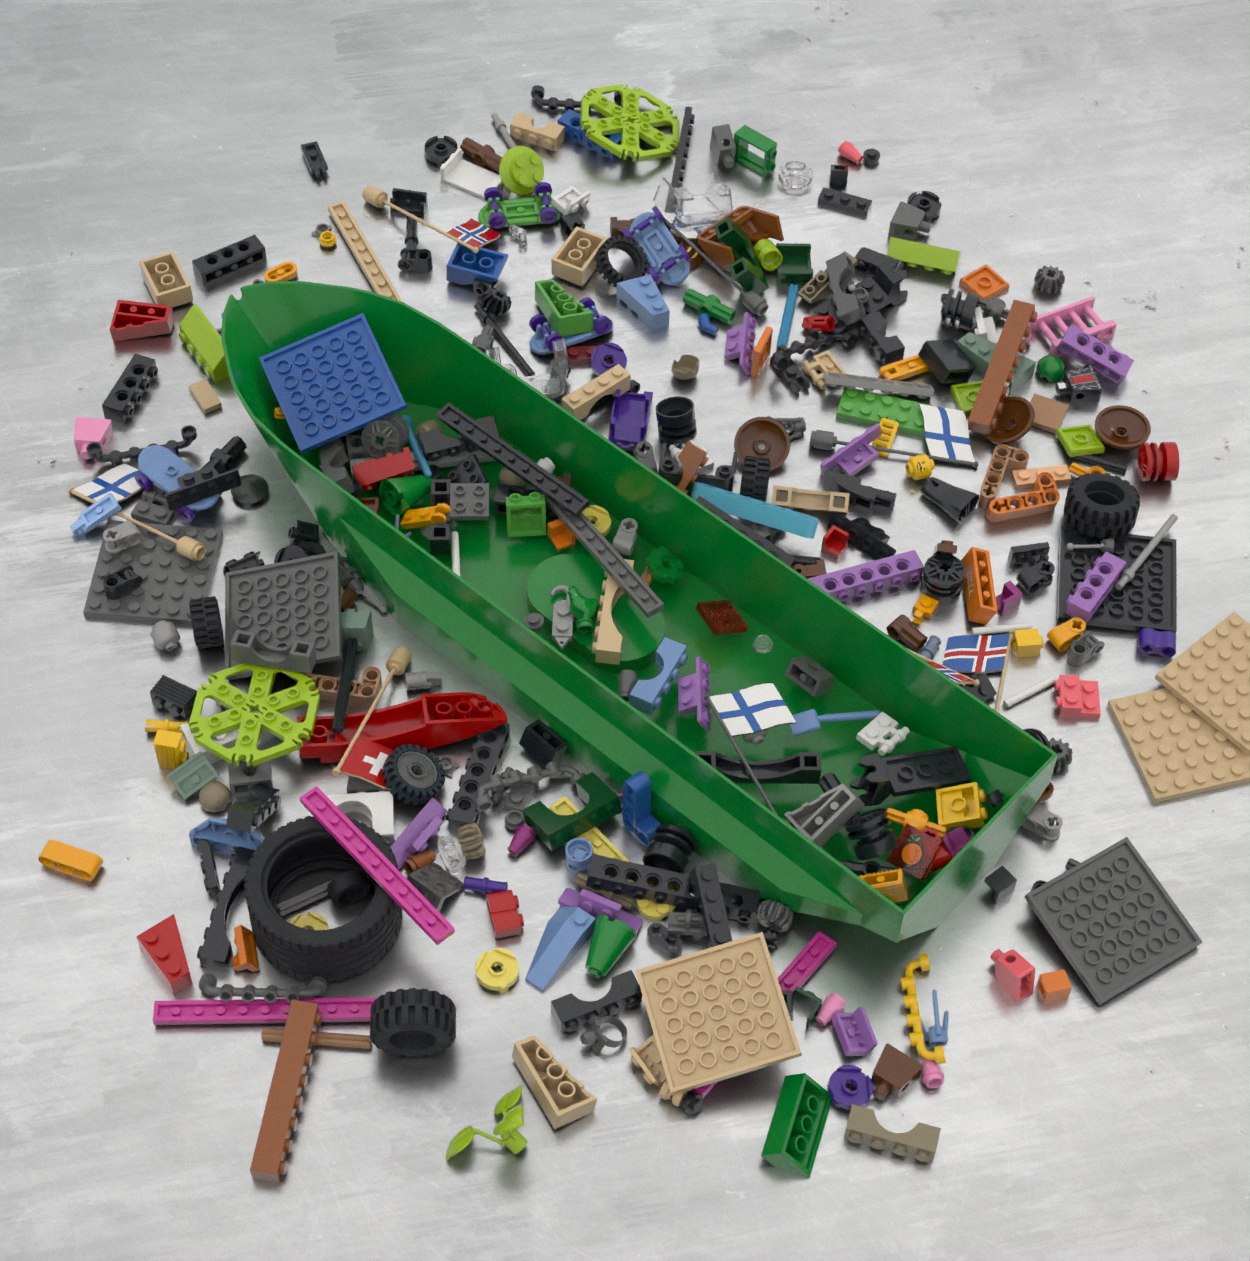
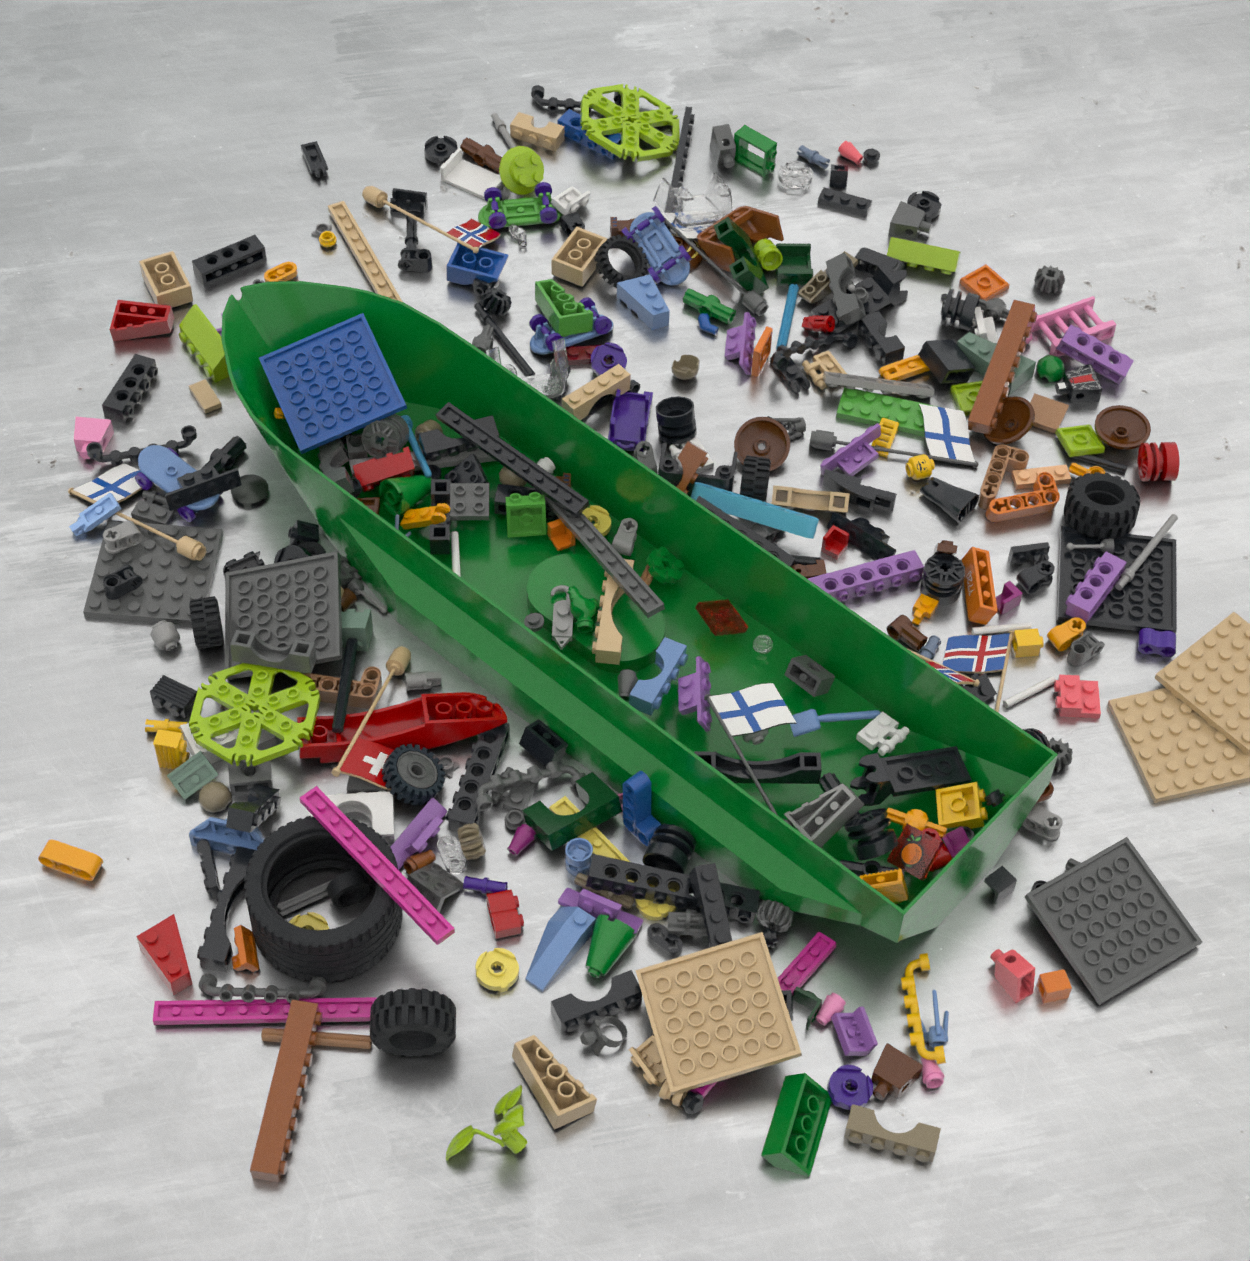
none -> sand blue pin [797,145,830,169]

